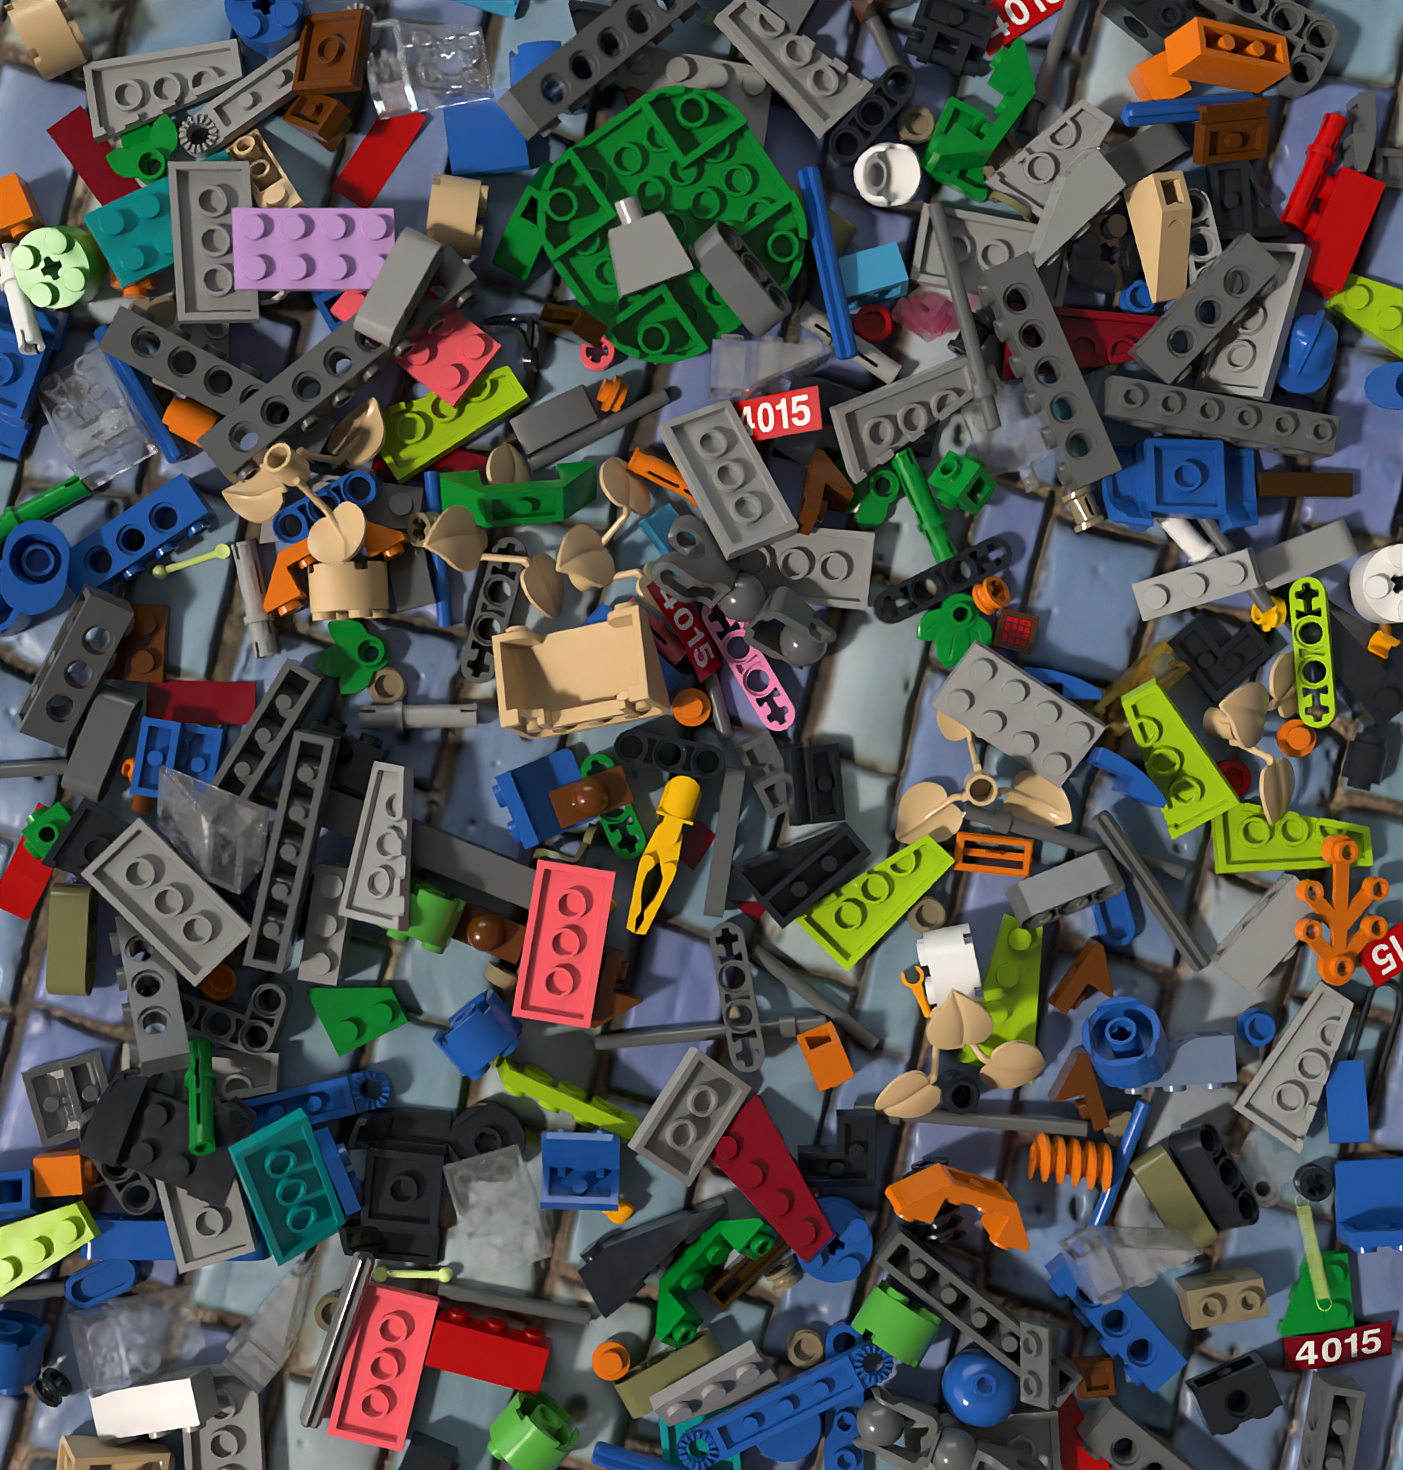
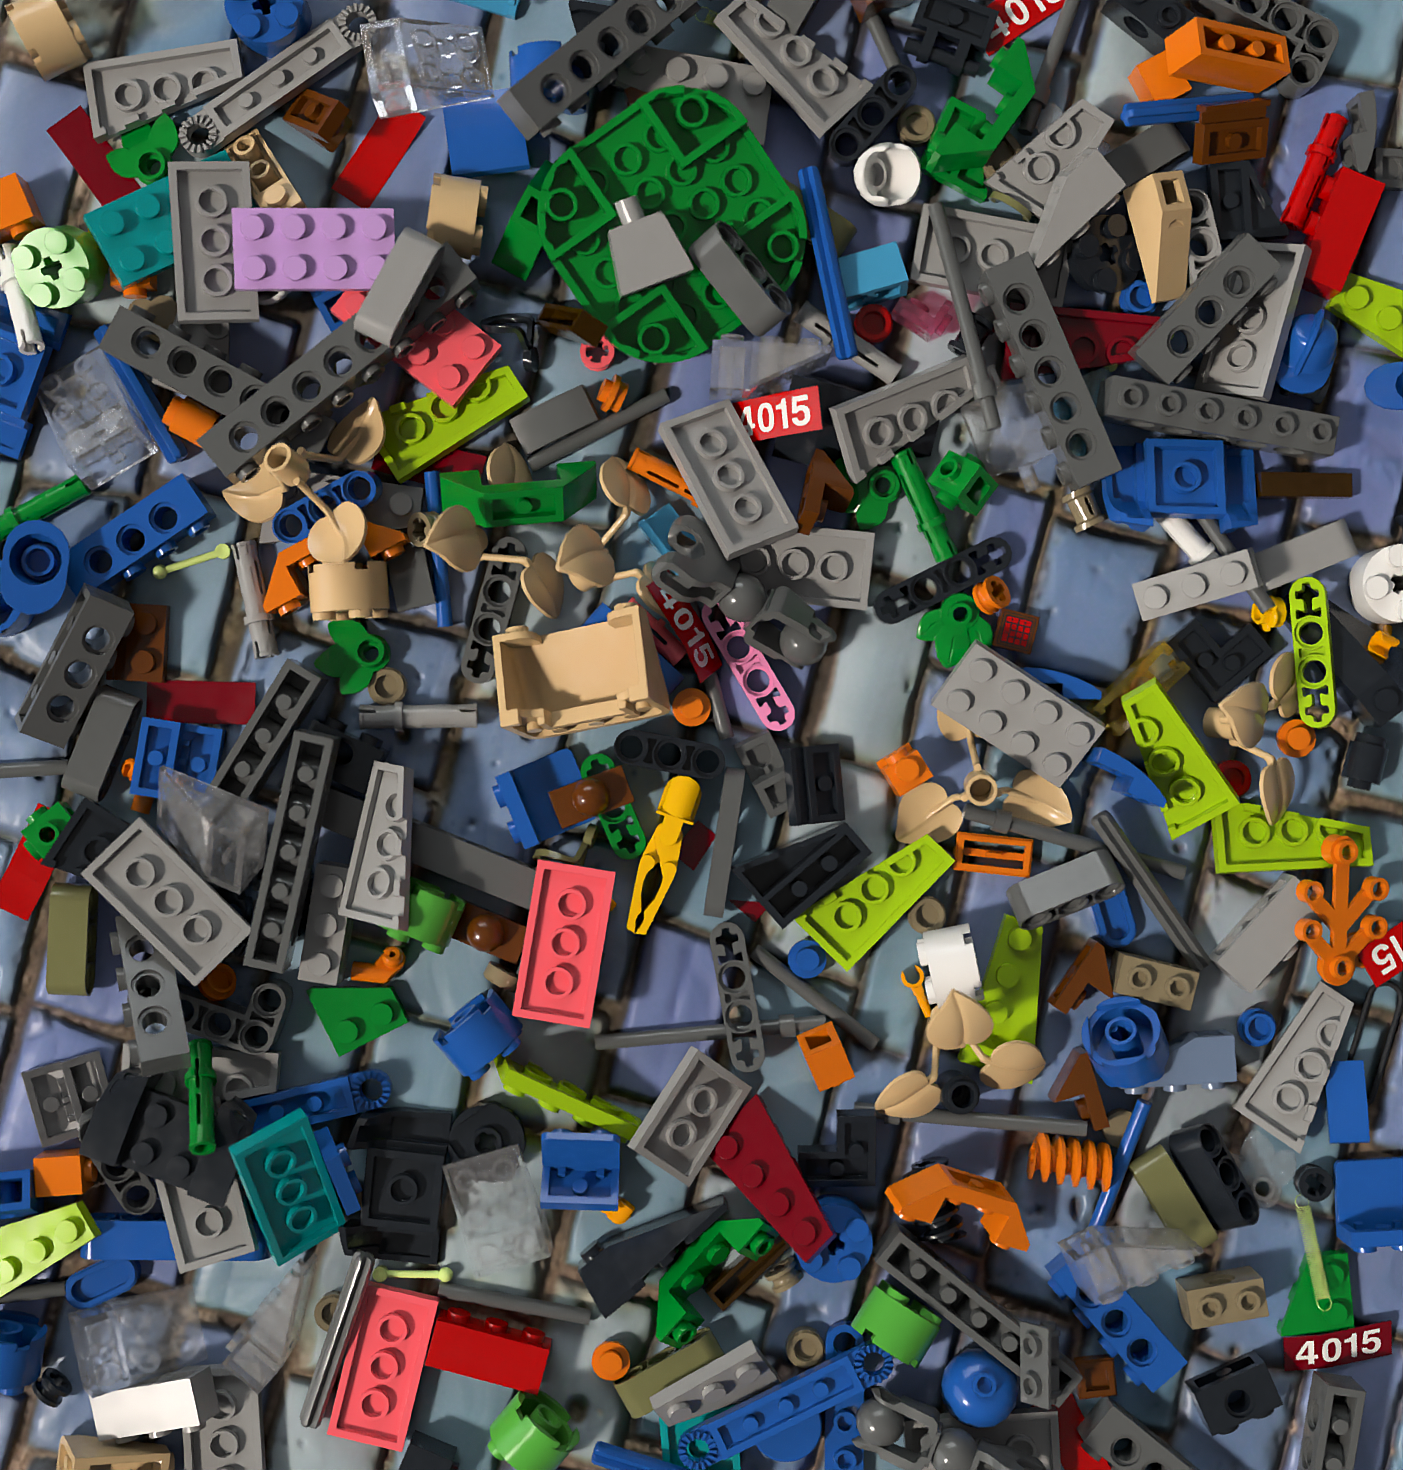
reddish brown plate [292,8,374,96] -> none
reddish brown slope [590,947,644,1028] -> none
none -> orange arm [351,946,406,984]
none -> blue plate [788,939,827,978]
none -> orange brick [875,742,933,797]
none -> dark tan brick [1109,949,1200,1011]

